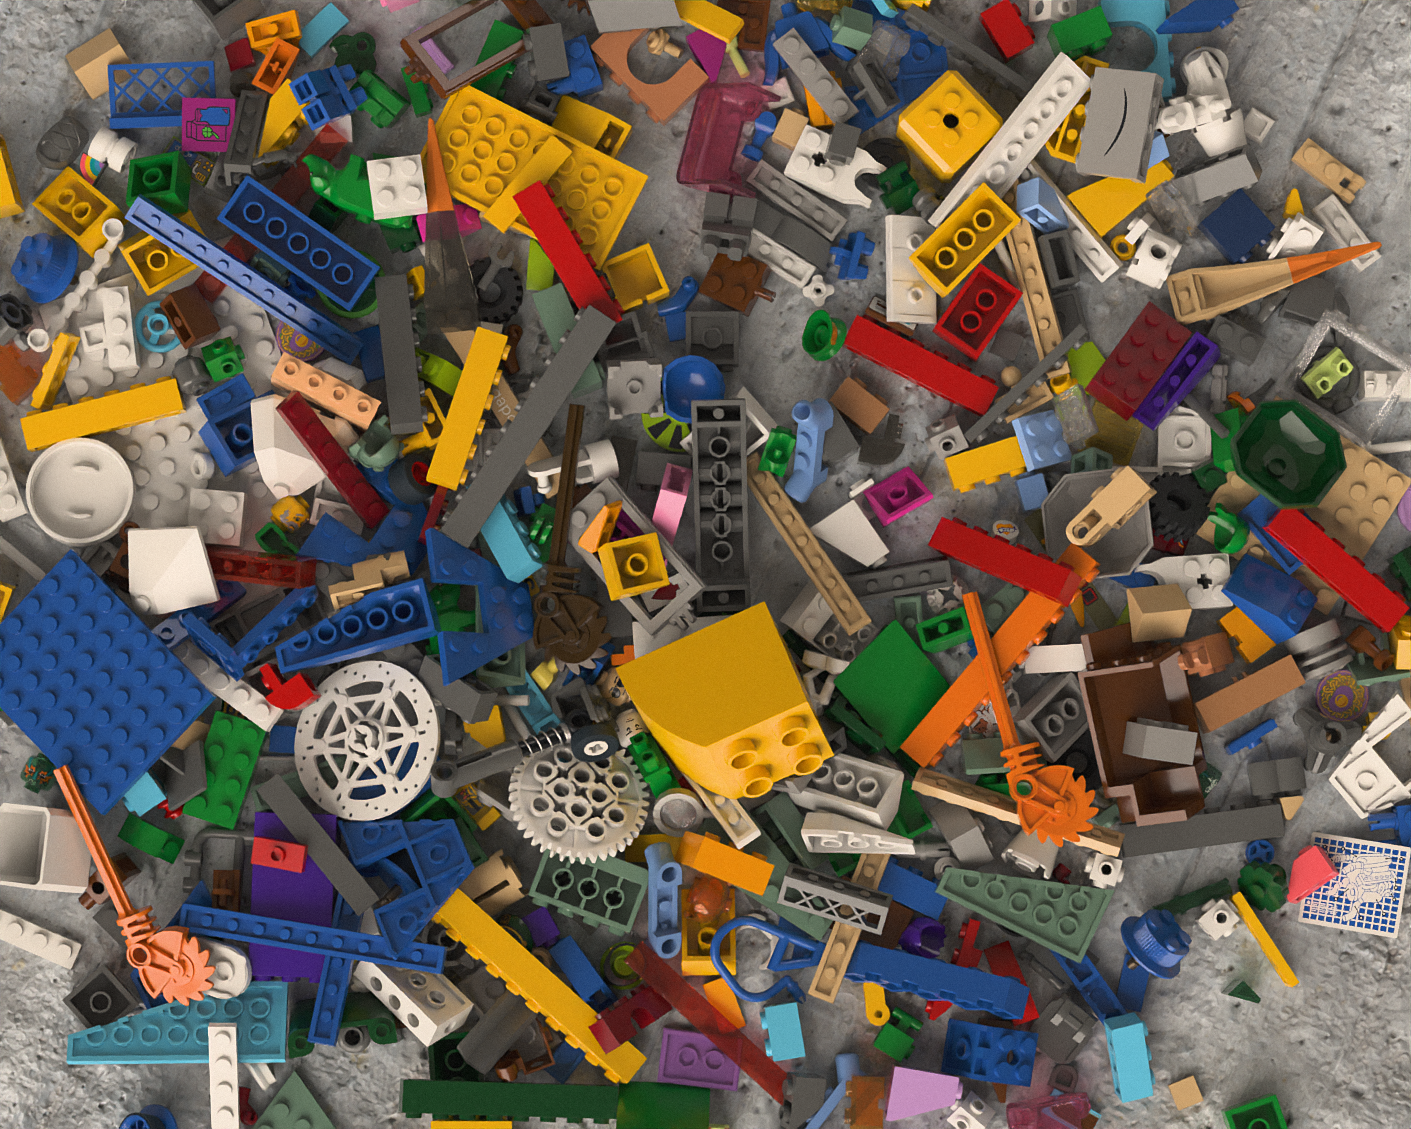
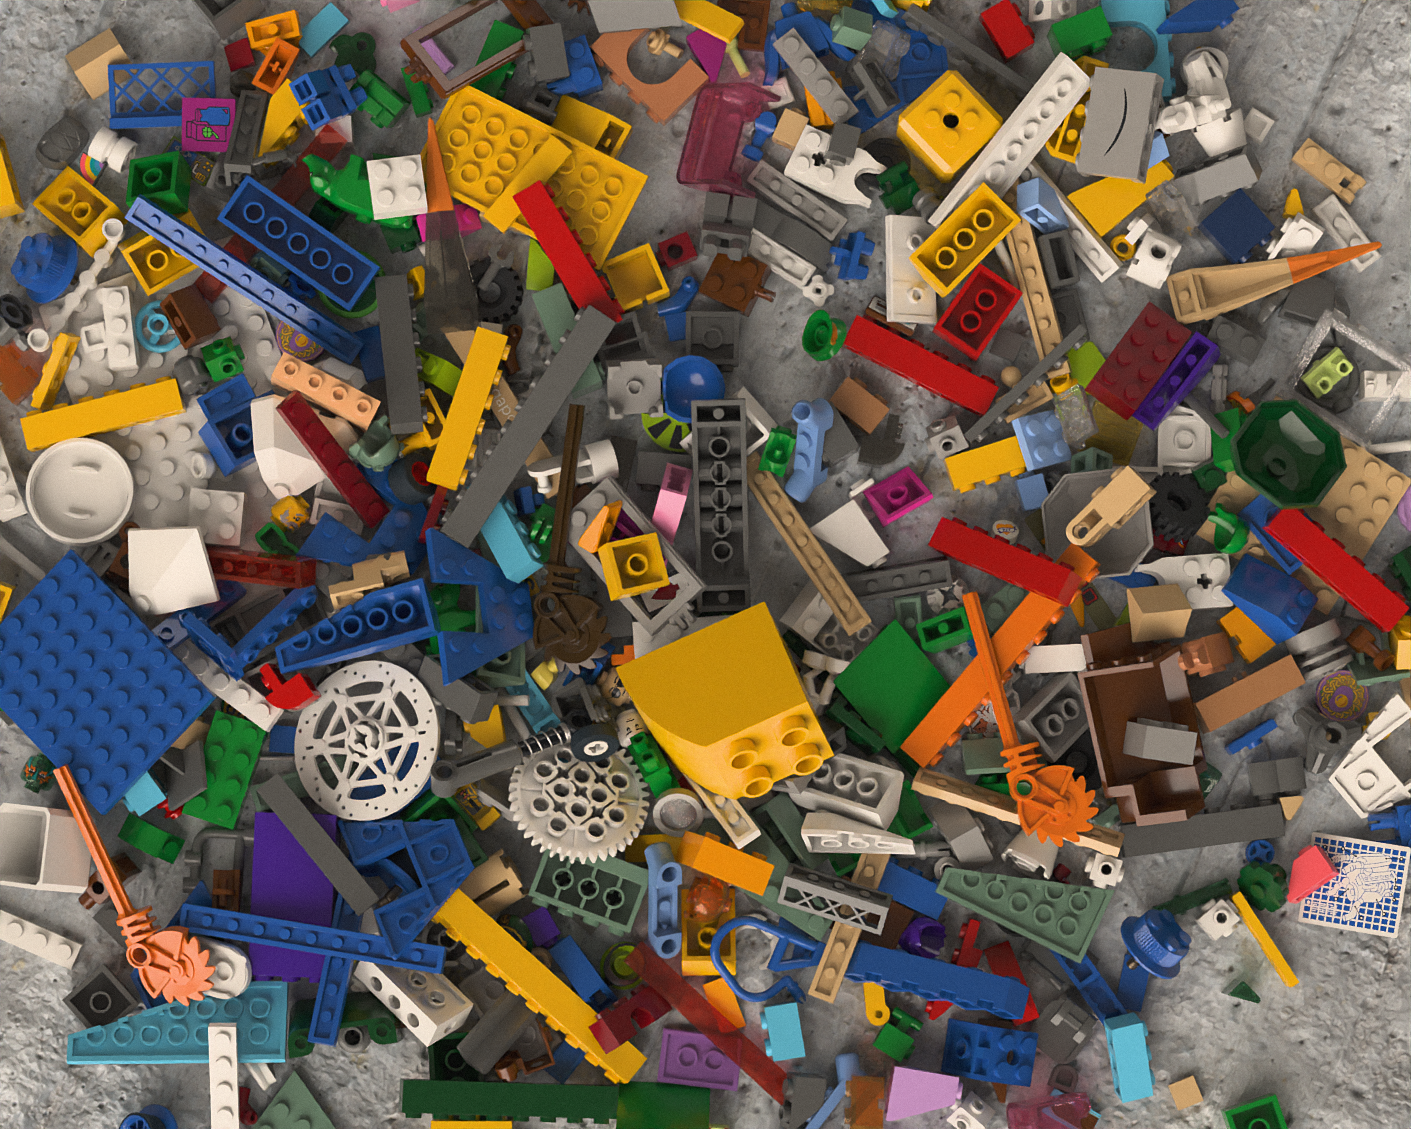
red plate [251,835,308,873] -> none
none -> dark red brick [655,231,697,272]

